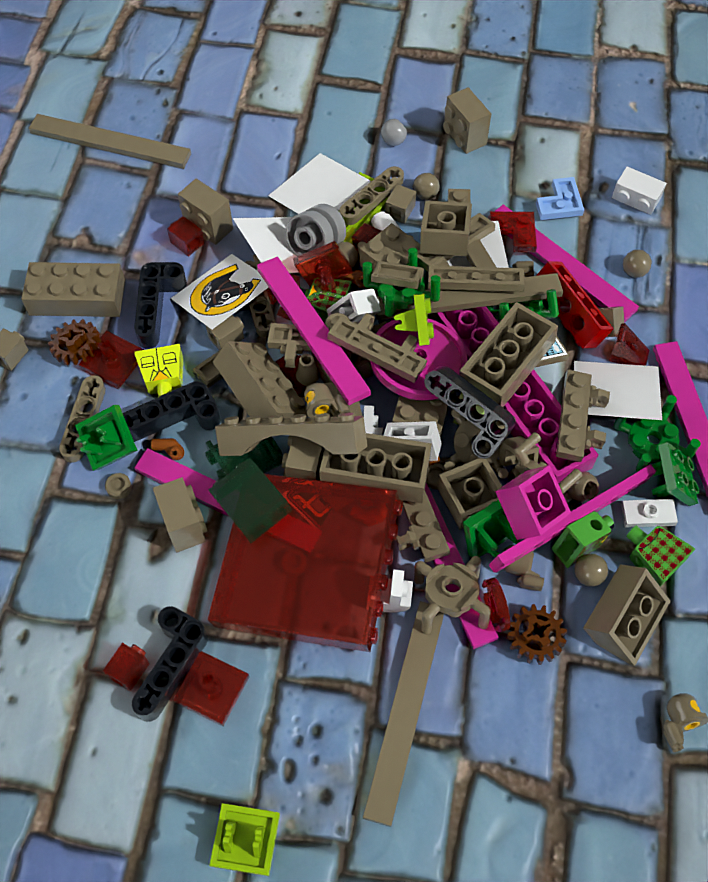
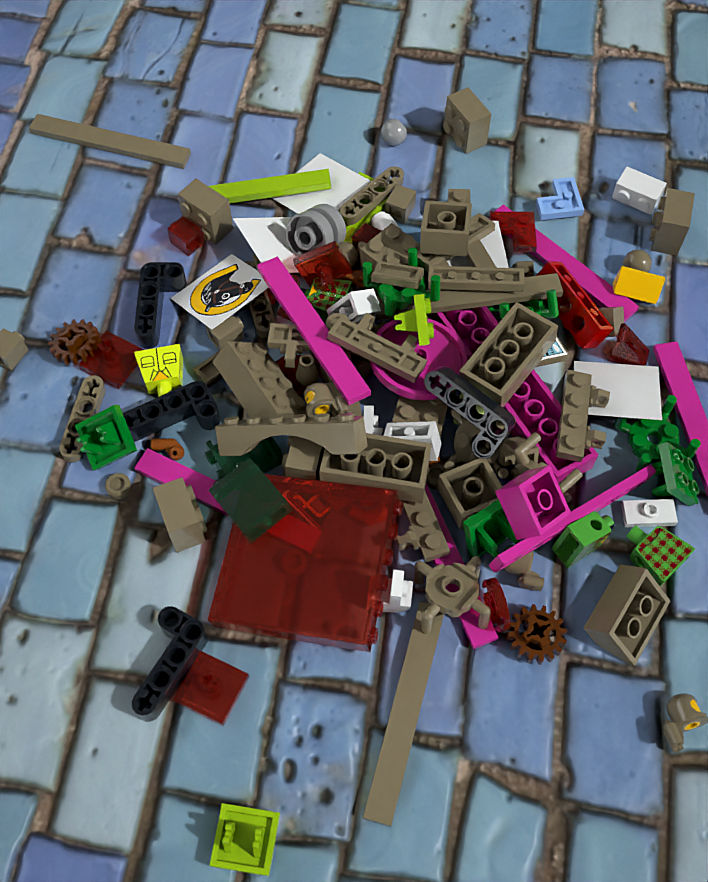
dark tan brick [21,262,125,317] -> none
clear red brick [102,642,150,692] -> none
dark tan piece [412,173,440,200] -> none
dark tan piece [567,471,599,503] -> none
dark tan piece [575,554,608,587] -> none
none -> lime tile [209,169,332,203]
none -> yellow slope [613,266,665,304]
none -> dark tan brick [649,188,695,256]

